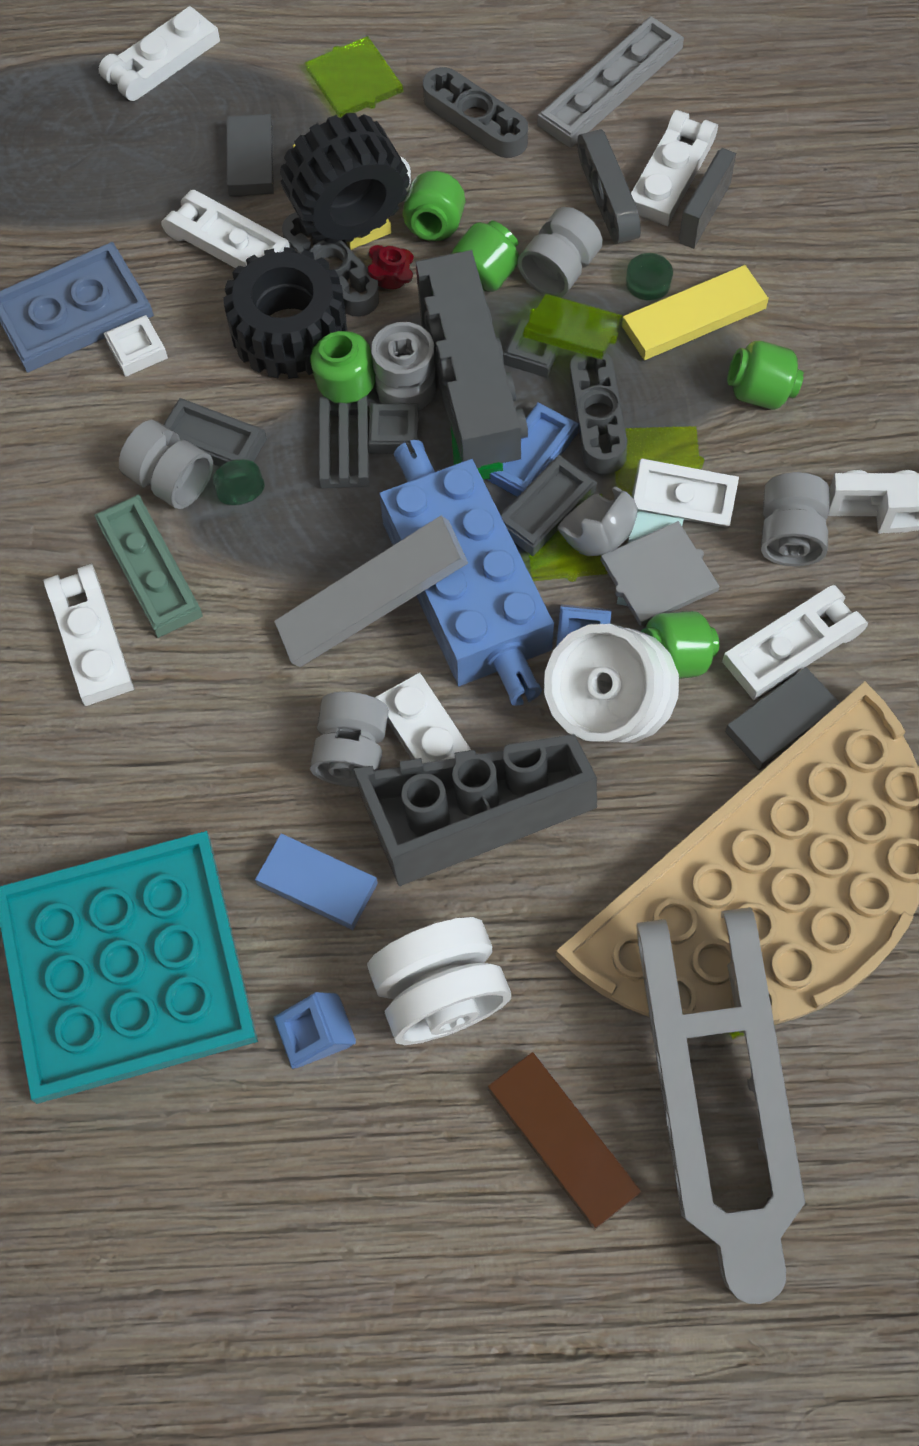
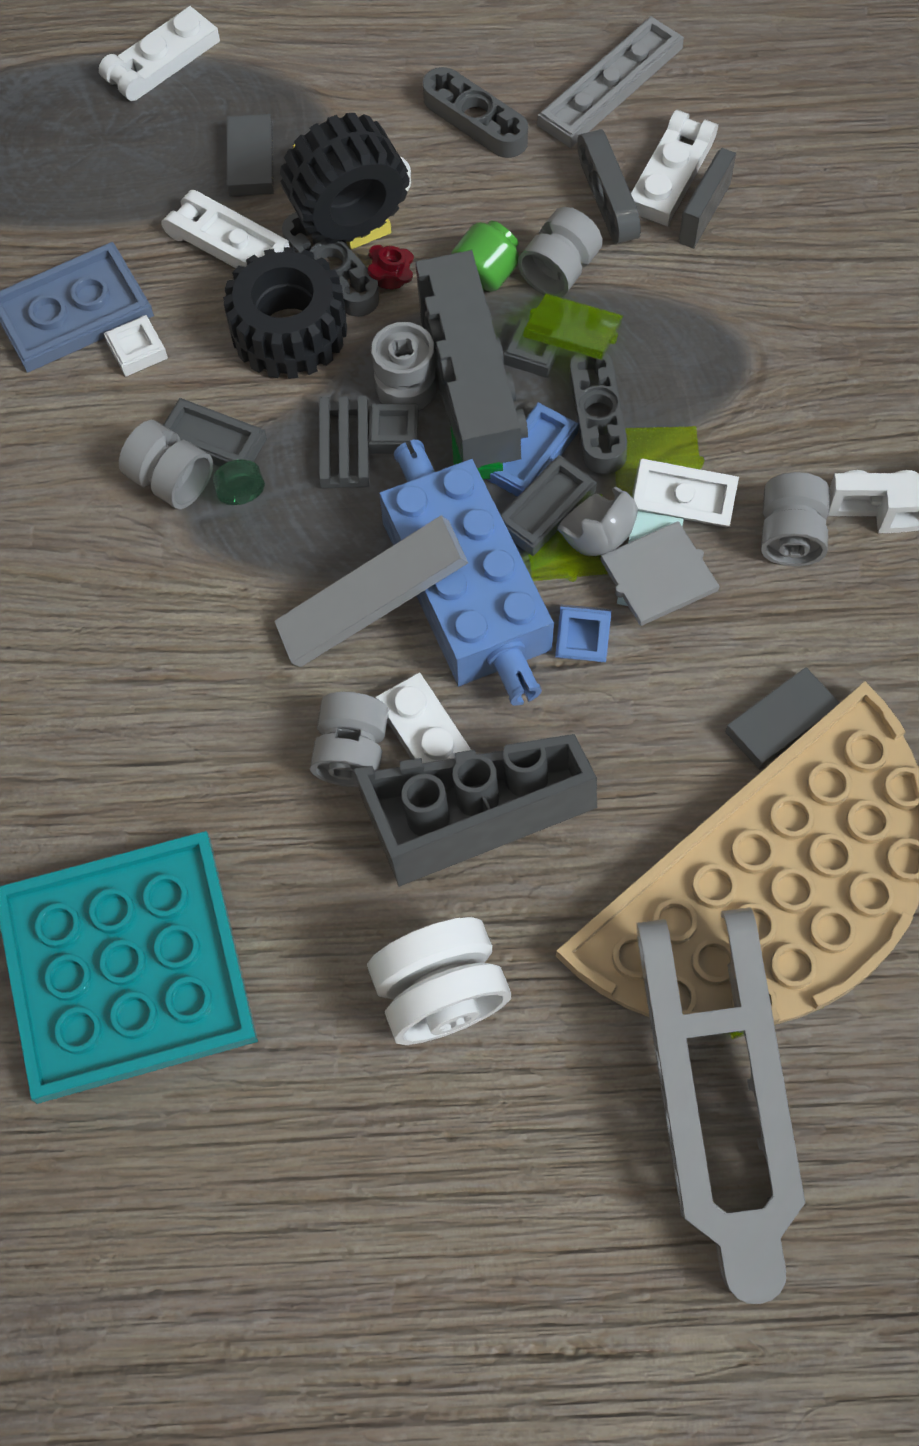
white plate [43,564,135,706] -> none
sand green tile [94,494,203,638] -> none
medium blue tile [255,834,378,930] -> none
medium blue slope [274,992,356,1069] -> none
clear neon green piece [305,36,403,118] -> none
bright green head [310,331,376,403] -> none
bright green head [402,171,466,241] -> none
reddish brown tile [488,1052,641,1231] -> none
white wheel [544,624,679,743] -> none
light yellow tile [622,265,769,361] -> none
clear green tile [626,253,673,301] -> none
bright green head [641,611,719,679] -> none
white plate [722,585,868,700] -> none
bright green head [727,341,803,410] -> none

